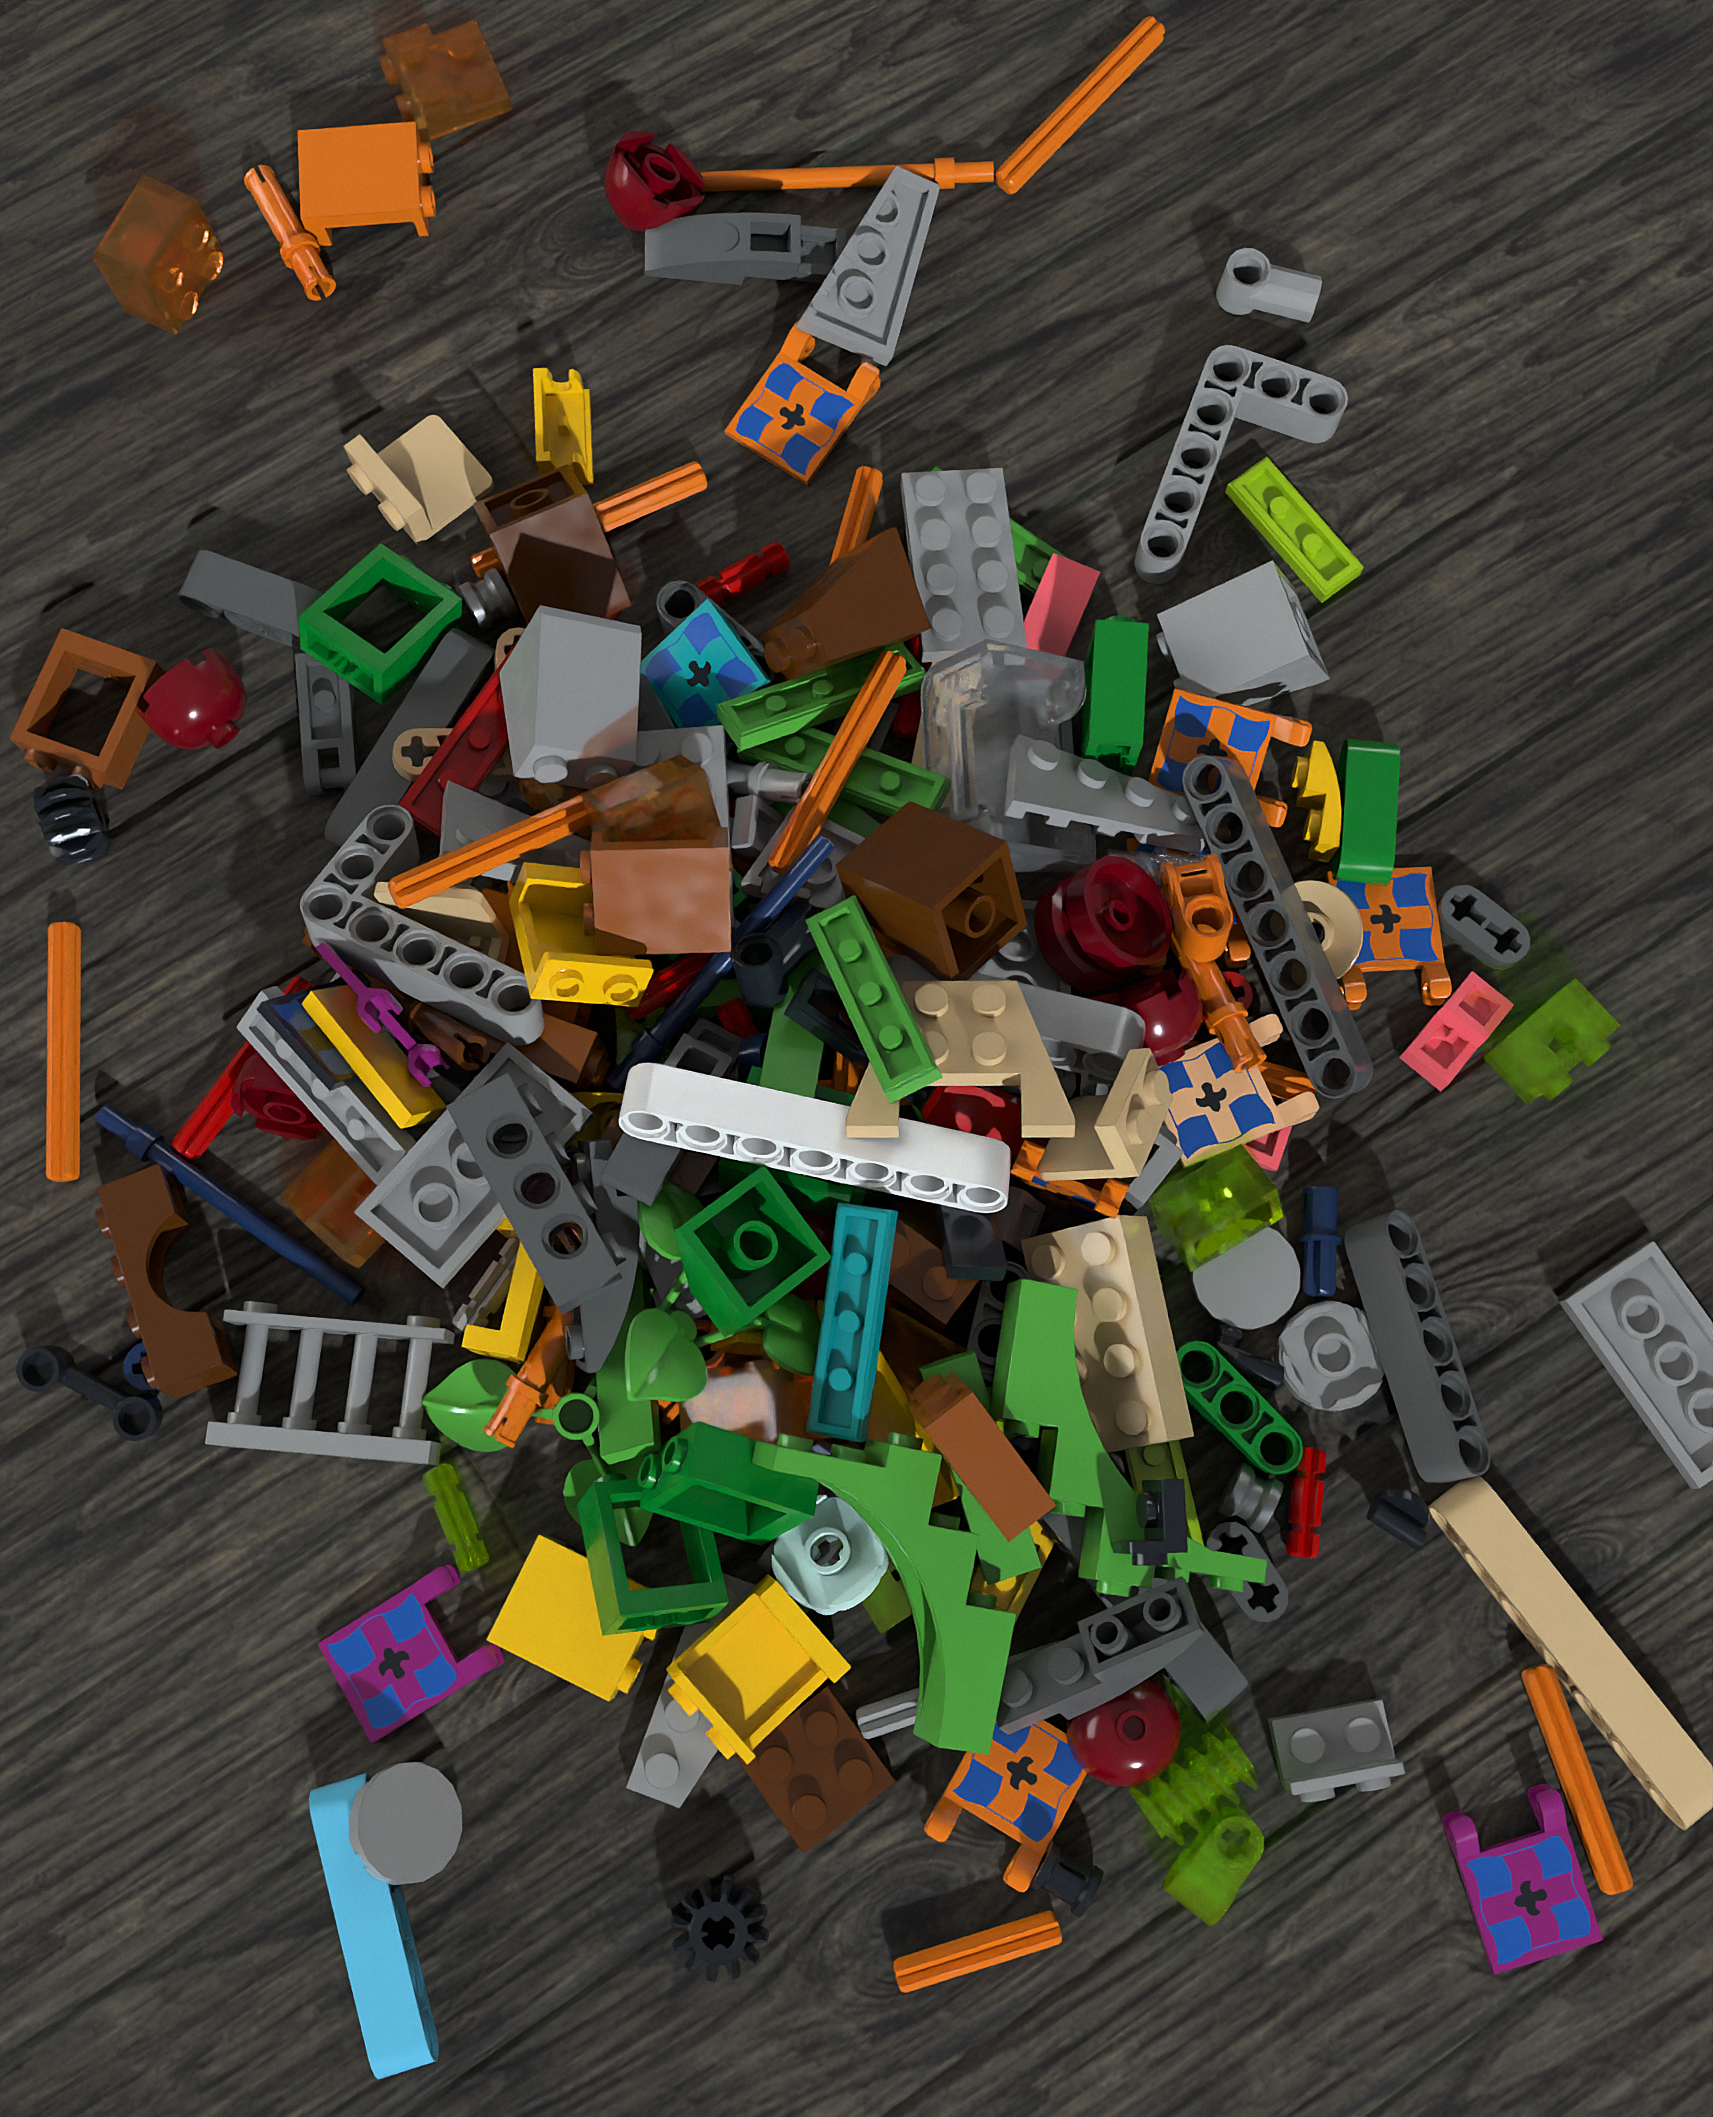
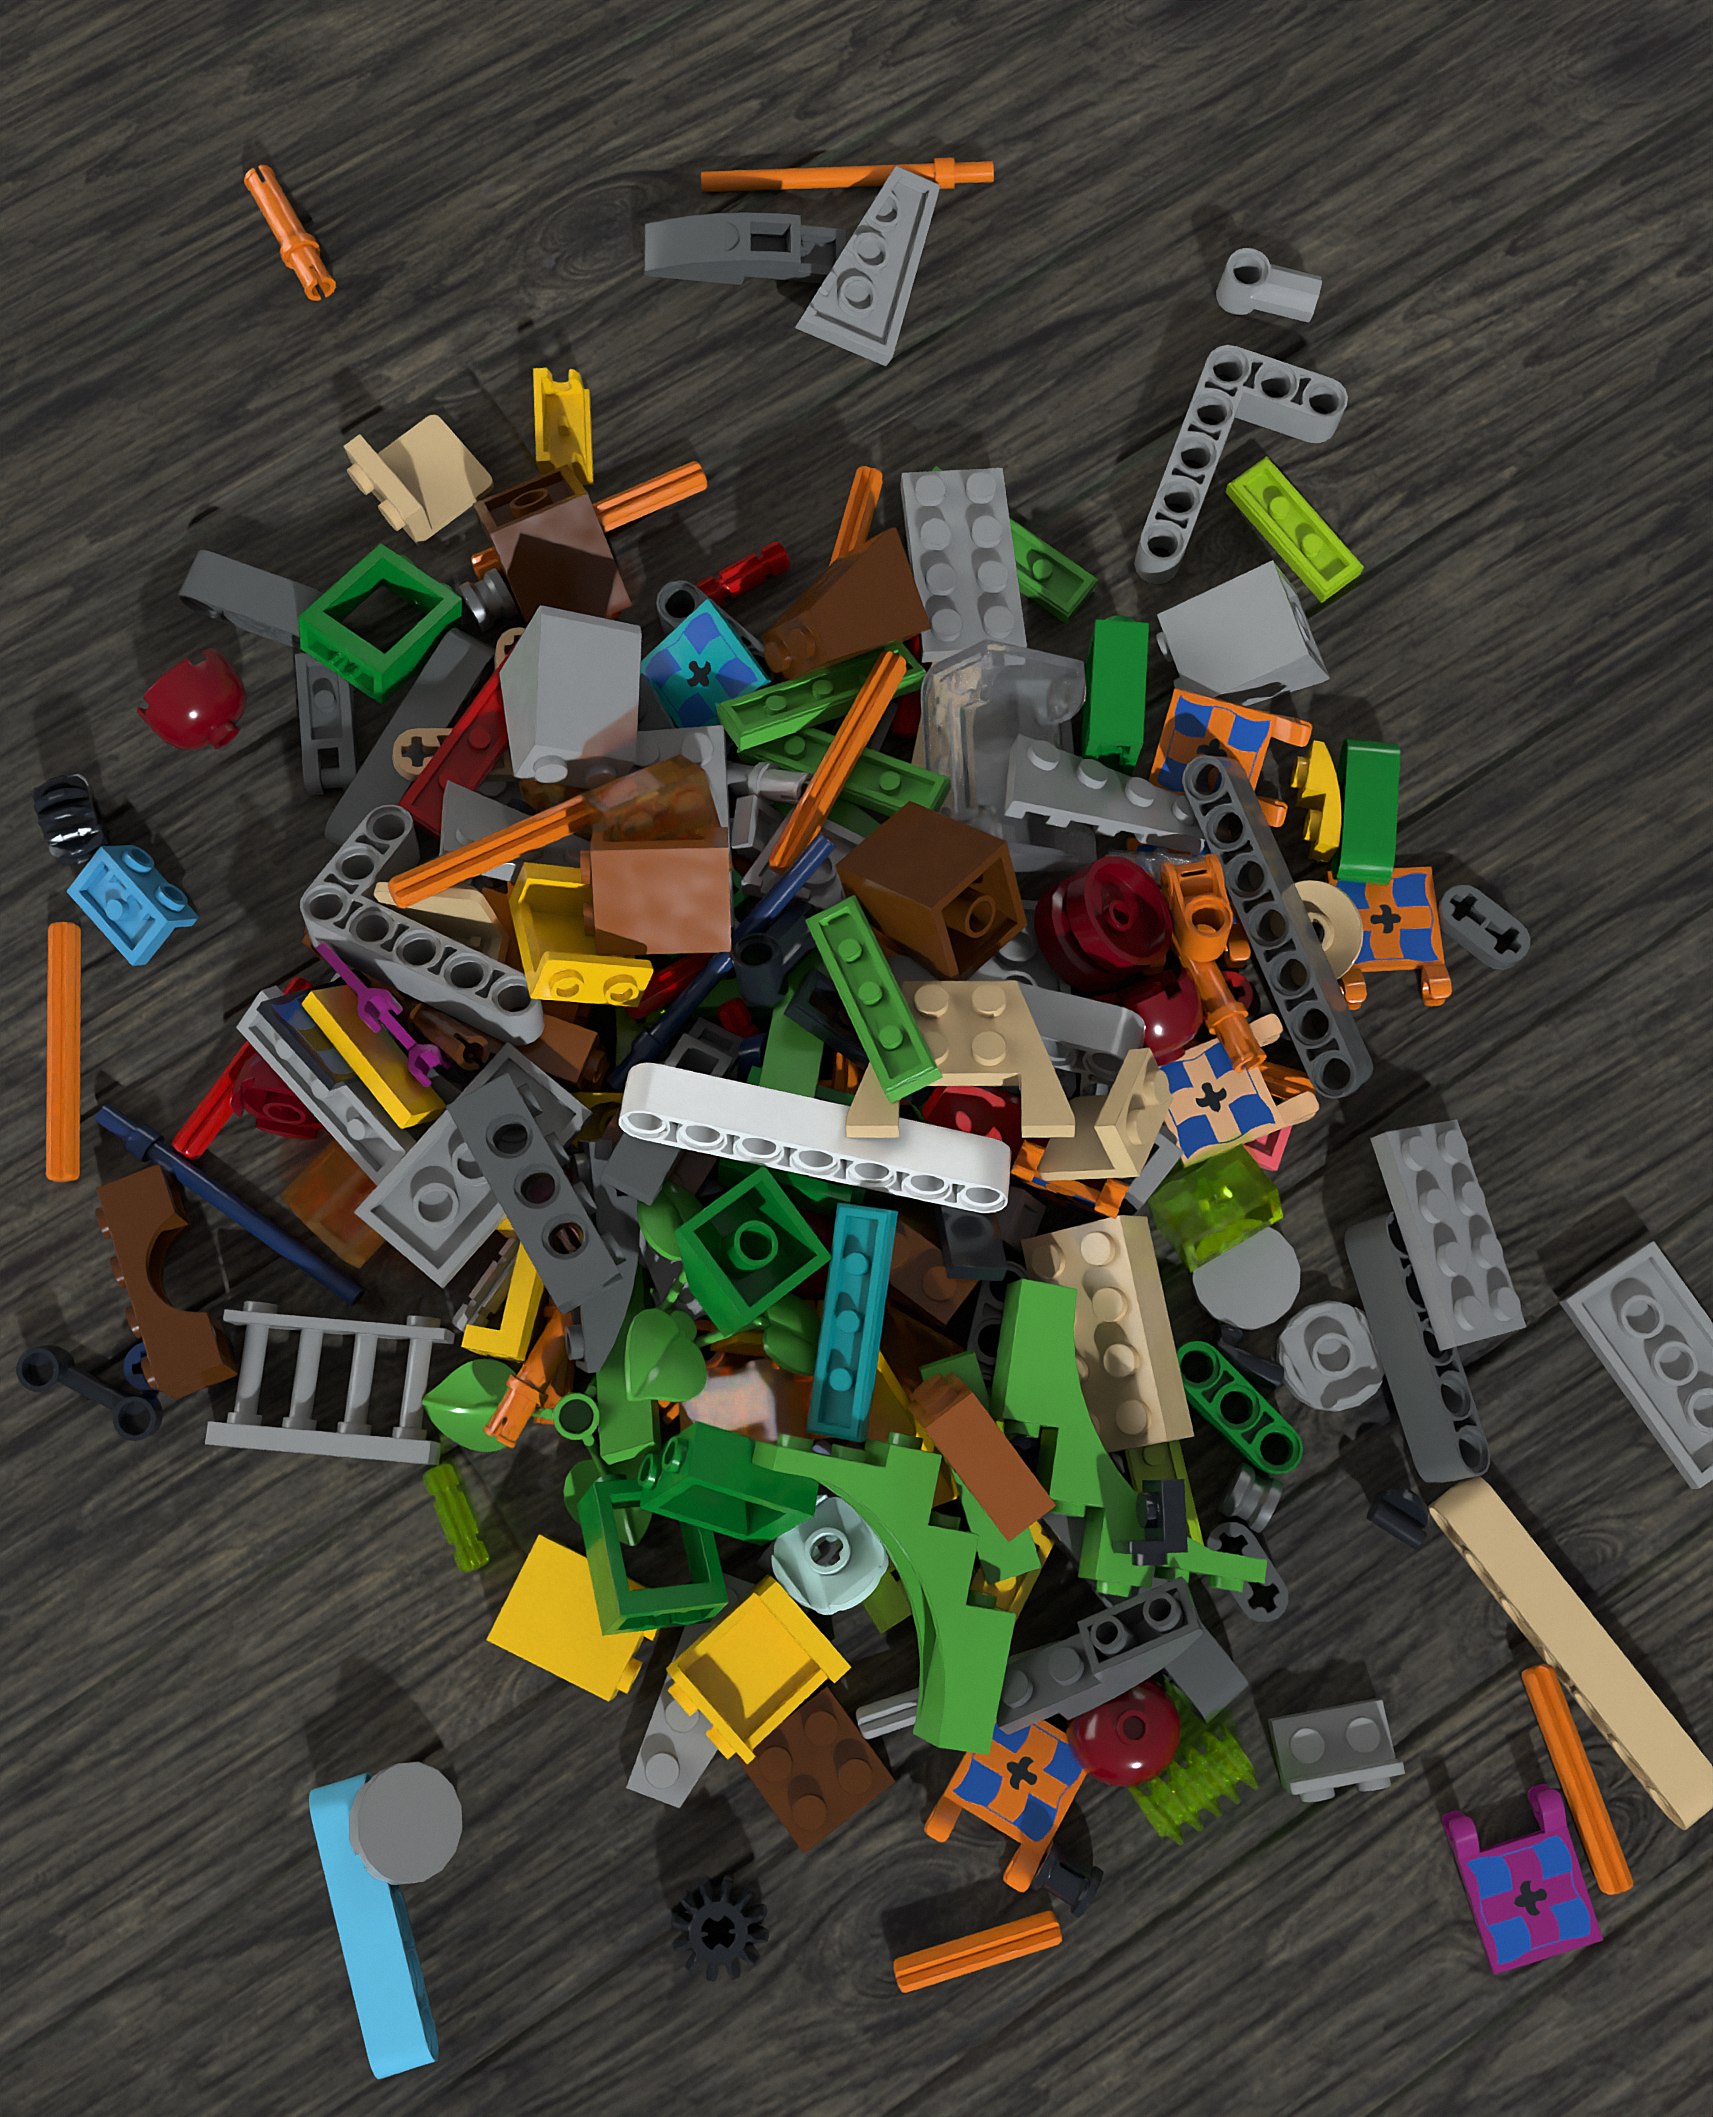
dark orange window [9,628,166,790] -> none
clear orange brick [92,174,225,335] -> none
orange panel [297,121,436,246] -> none
magenta flag [318,1564,505,1744] -> none
clear orange plate [378,20,513,142] -> none
dark red cylinder [604,131,705,233] -> none
orange flag [724,321,881,486] -> none
orange axle [995,16,1165,195] -> none
coral slope [1012,553,1101,668] -> none
clear neon green piece [1162,1806,1264,1926] -> none
red axle [1286,1446,1326,1558] -> none
dark blue axle [1298,1186,1342,1297] -> none
coral slope [1399,971,1514,1092] -> none
clear neon green brick [1483,978,1621,1104] -> none
none -> dark azure bracket [66,845,199,966]
none -> light grey plate [1370,1120,1526,1351]

